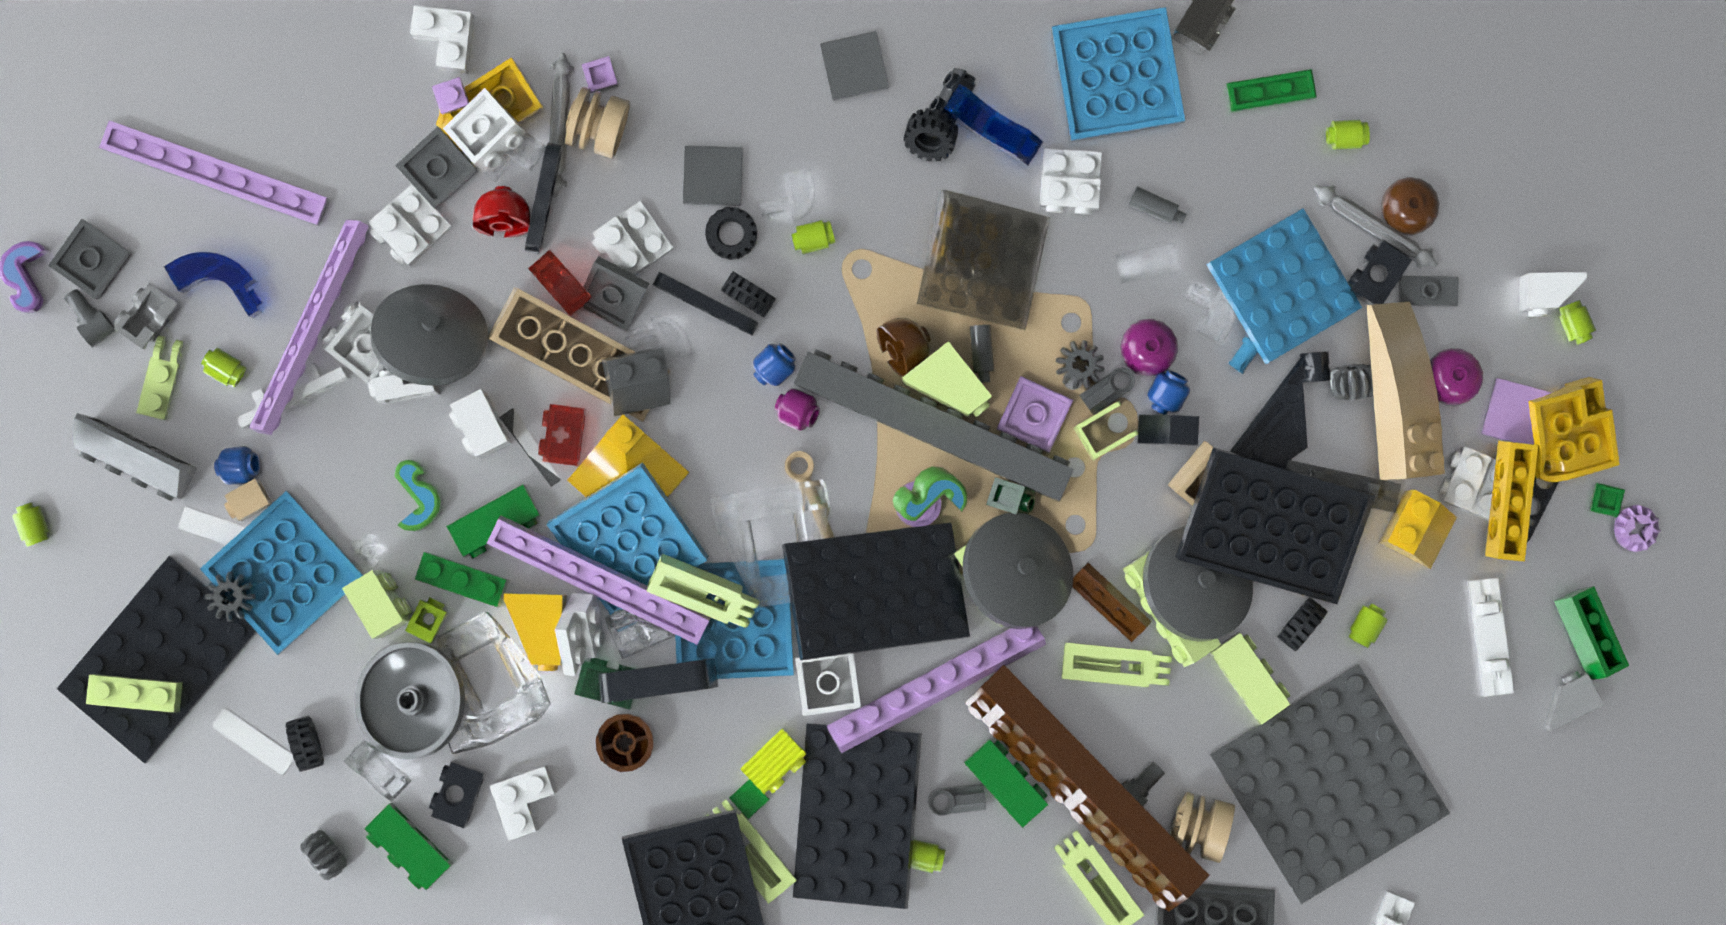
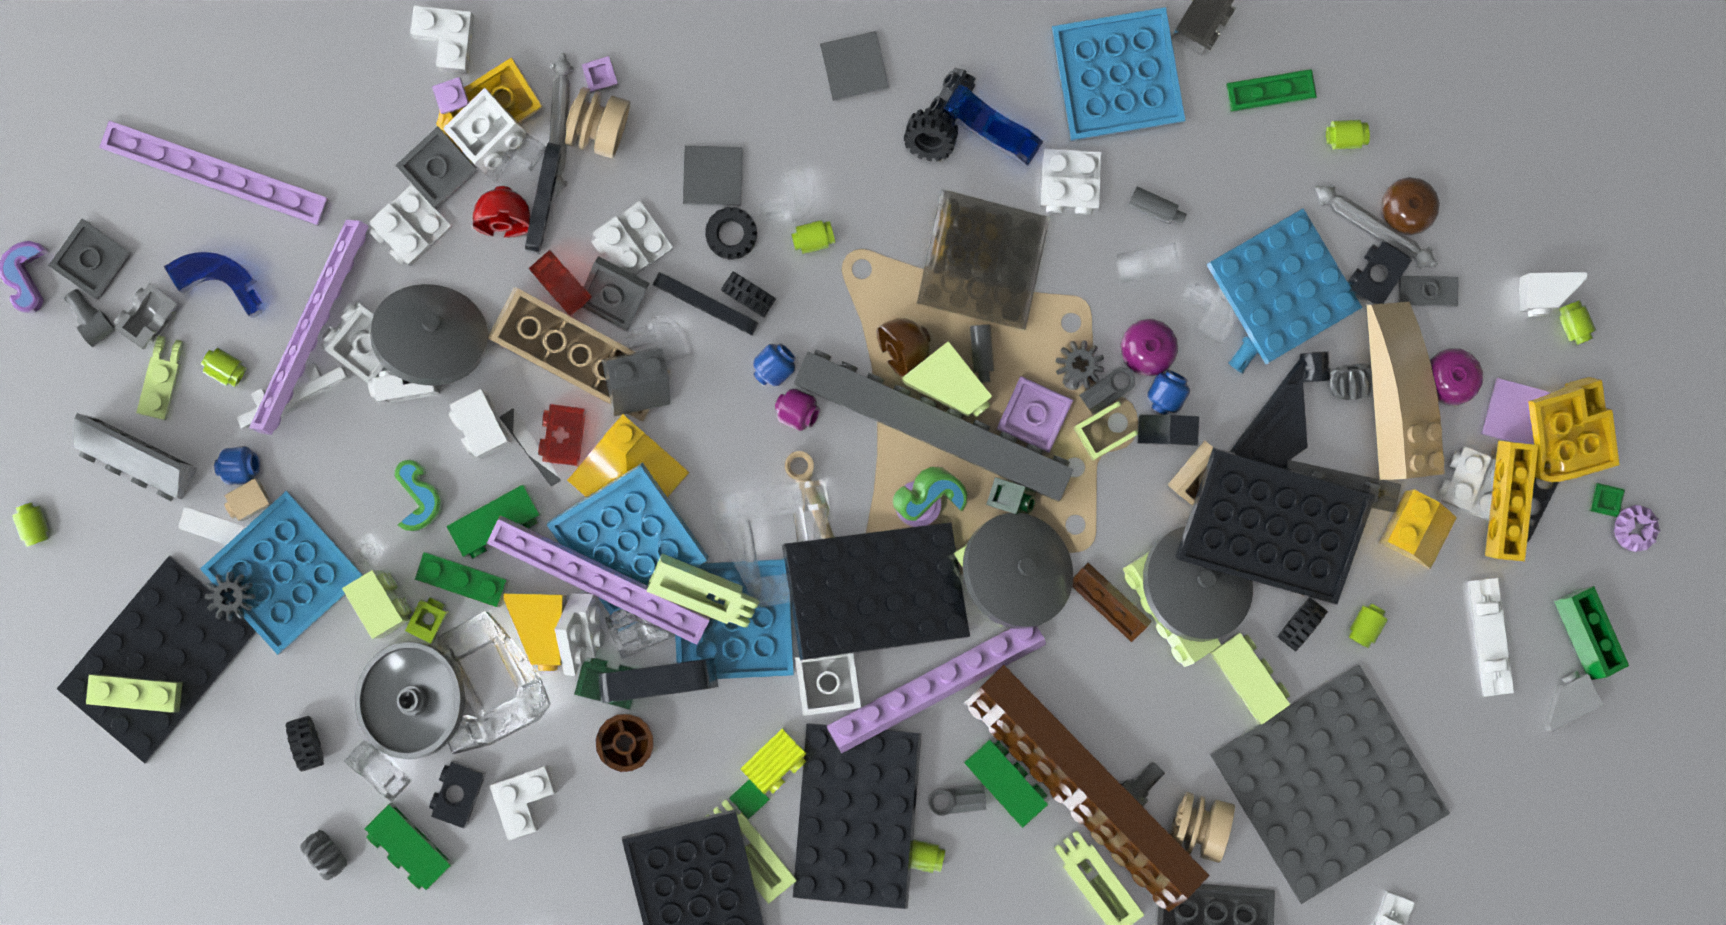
white sticker [212,708,294,775] -> none
yellowish green hinge [1061,642,1172,687] -> none

